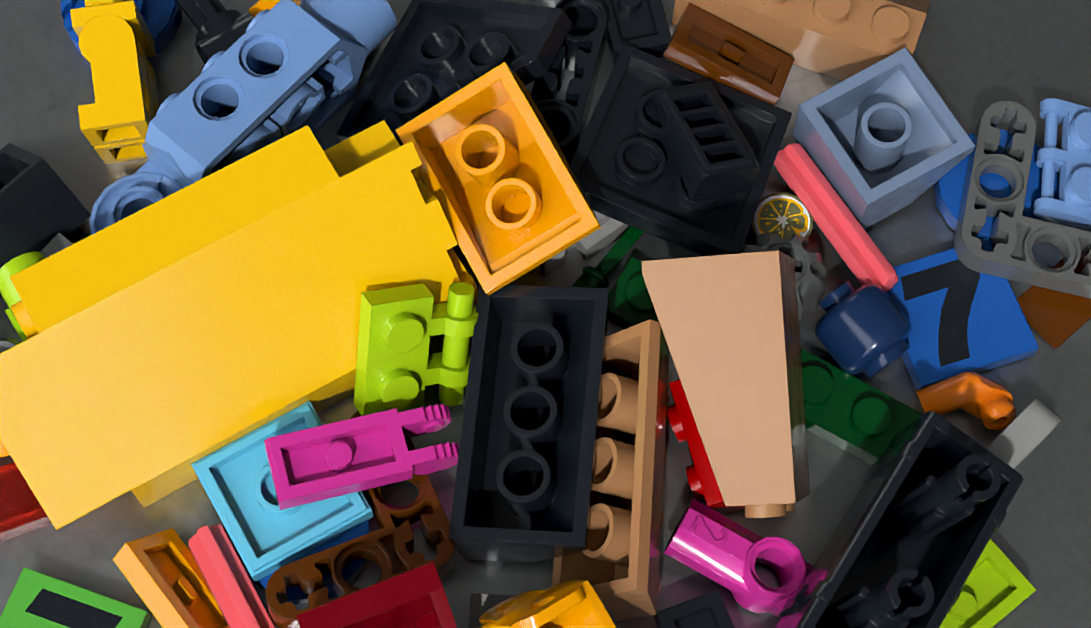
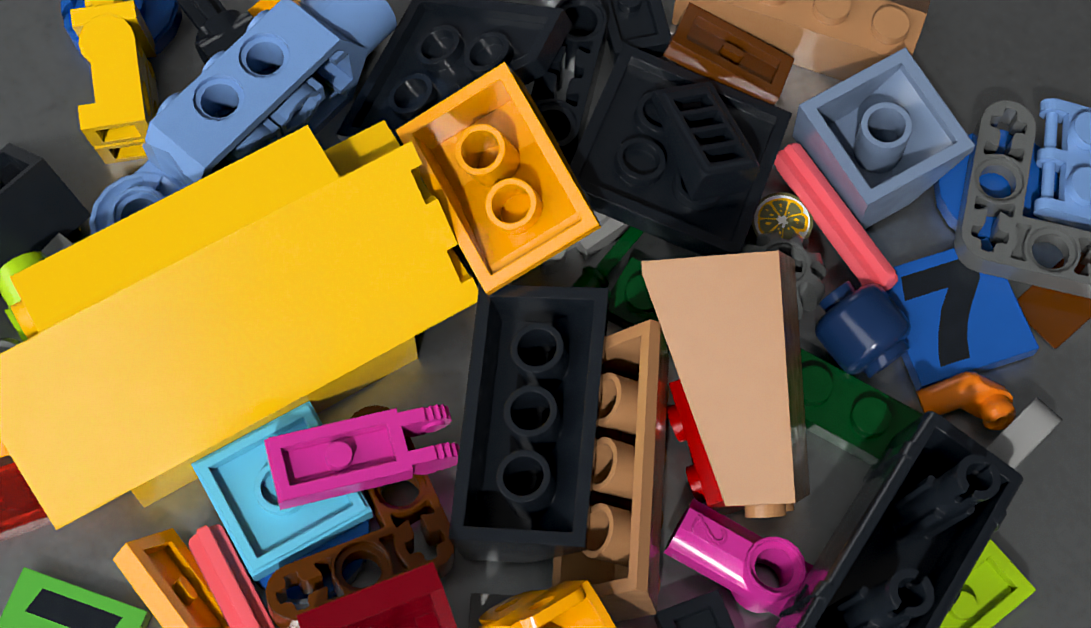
lime plate [354,282,479,416] -> none

